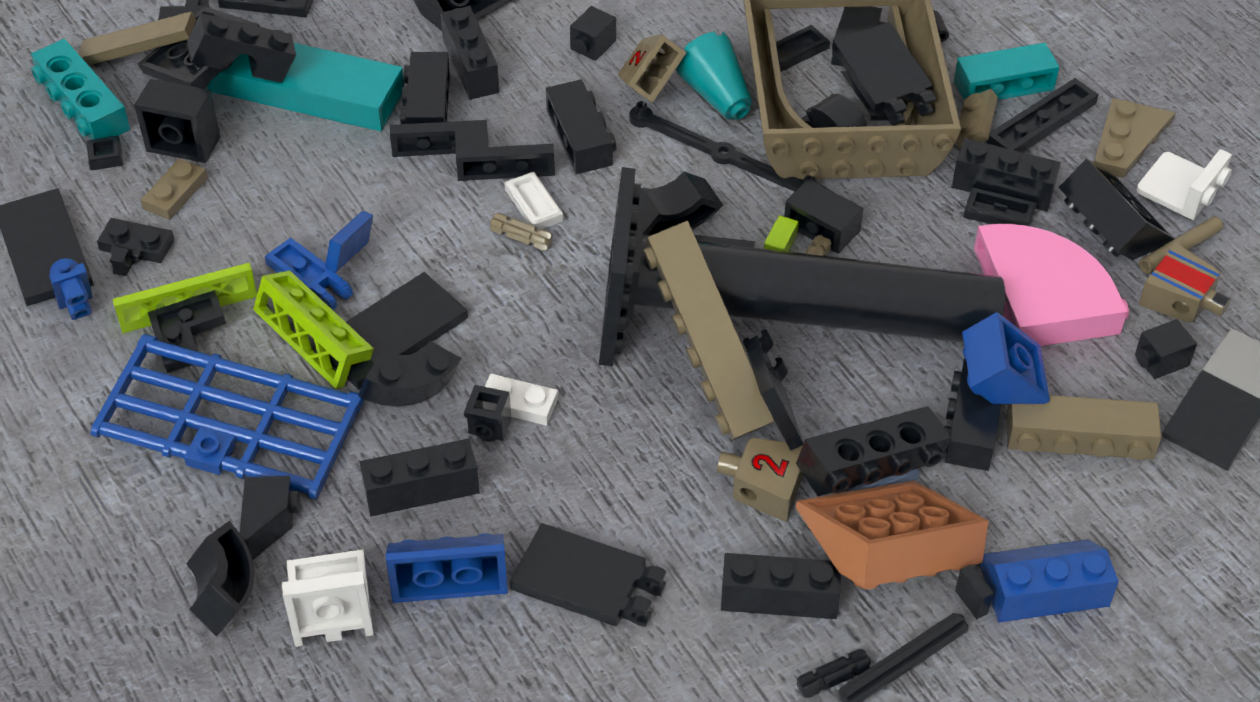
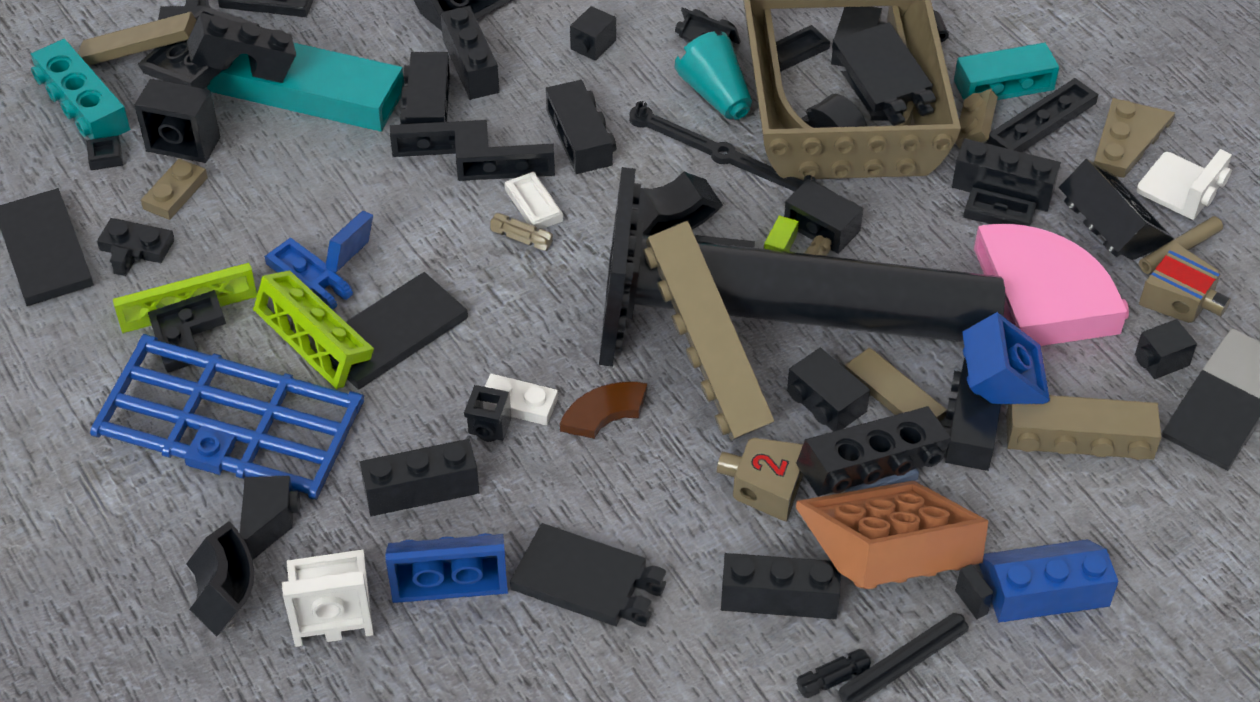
blue hips [49,258,93,320] -> none
black brick [358,341,462,406] -> none
dark tan torso [618,34,686,103] -> none
black tile [743,329,803,451] -> none
none -> reddish brown tile [560,382,647,439]
none -> black hinge [675,7,741,48]
none -> black brick [787,347,870,432]
none -> dark tan tile [845,347,947,421]

